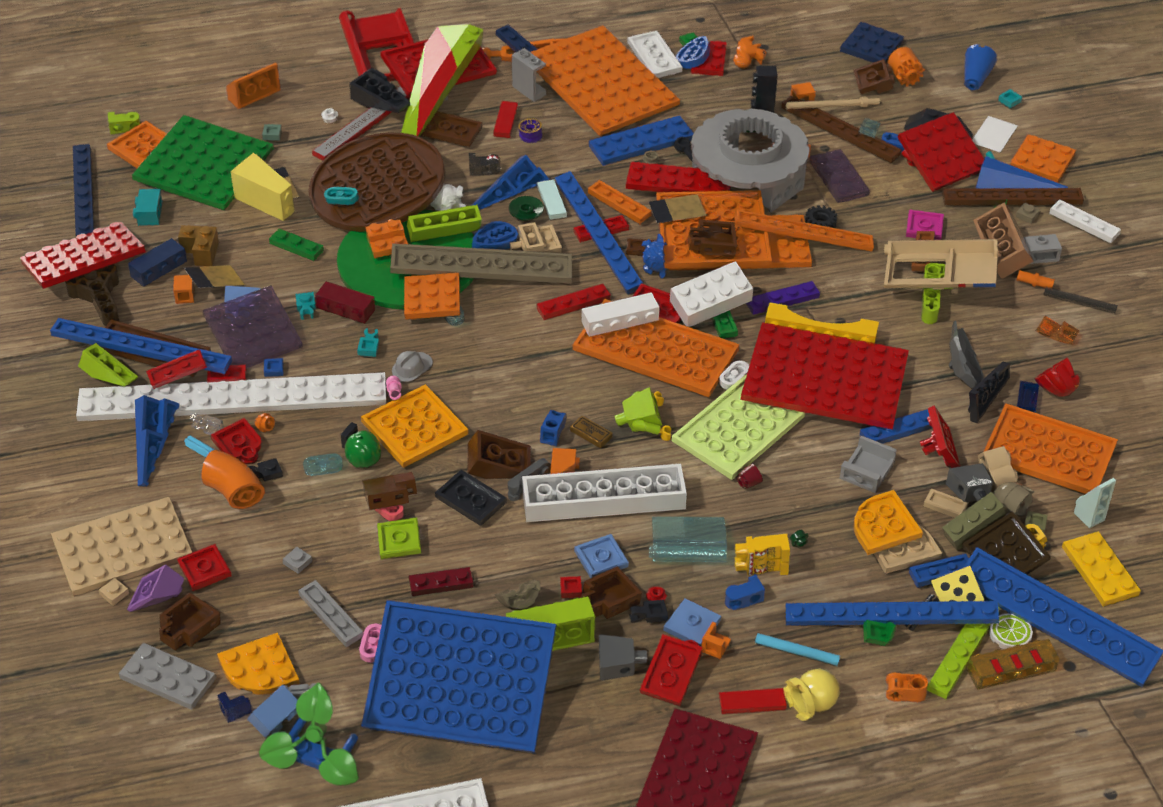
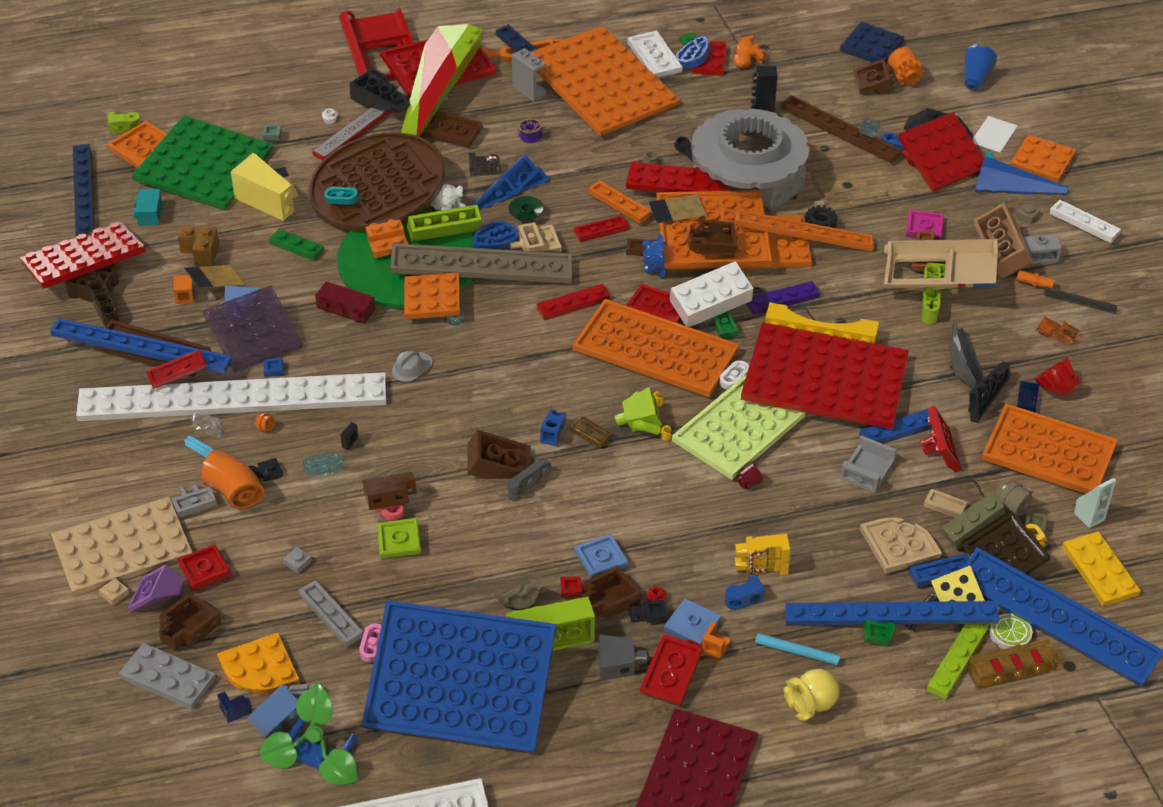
lime slope [78,343,138,387] -> none
dark blue brick [128,238,187,287] -> none
blue wedge [135,395,180,486] -> none
red plate [207,365,247,383] -> none
red plate [211,418,262,464] -> none
orange slope [226,63,281,109] -> none
teal plate [295,292,316,320] -> none
green piece [345,430,381,468] -> none
teal plate [357,328,379,357] -> none
light orange plate [361,384,468,468] -> none
bright pink pin [386,376,402,400] -> none
dark red plate [409,567,473,596] -> none
black plate [435,469,507,526] -> none
red tile [493,101,518,138] -> none
white brick [522,464,687,522] -> none
light aqua tile [537,180,567,220] -> none
orange slope [550,448,580,474] -> none
blue plate [555,171,643,295] -> none
white brick [582,292,659,337] -> none
blue plate [589,115,694,166] -> none
clear light blue door [649,517,727,563] -> none
red tile [719,688,787,714] -> none
tan bar [786,97,880,109] -> none
dark green plate [789,529,809,548] -> none
orange panel [790,82,816,102] -> none
clear purple plate [809,149,870,203] -> none
light orange plate [854,490,923,555] -> none
orange piece [886,672,928,702] -> none
reddish brown plate [942,188,1084,205] -> none
dark grey torso [946,463,993,502] -> none
tan brick [978,446,1018,492] -> none
teal plate [998,89,1022,108] -> none
none -> light grey hinge [171,481,217,518]

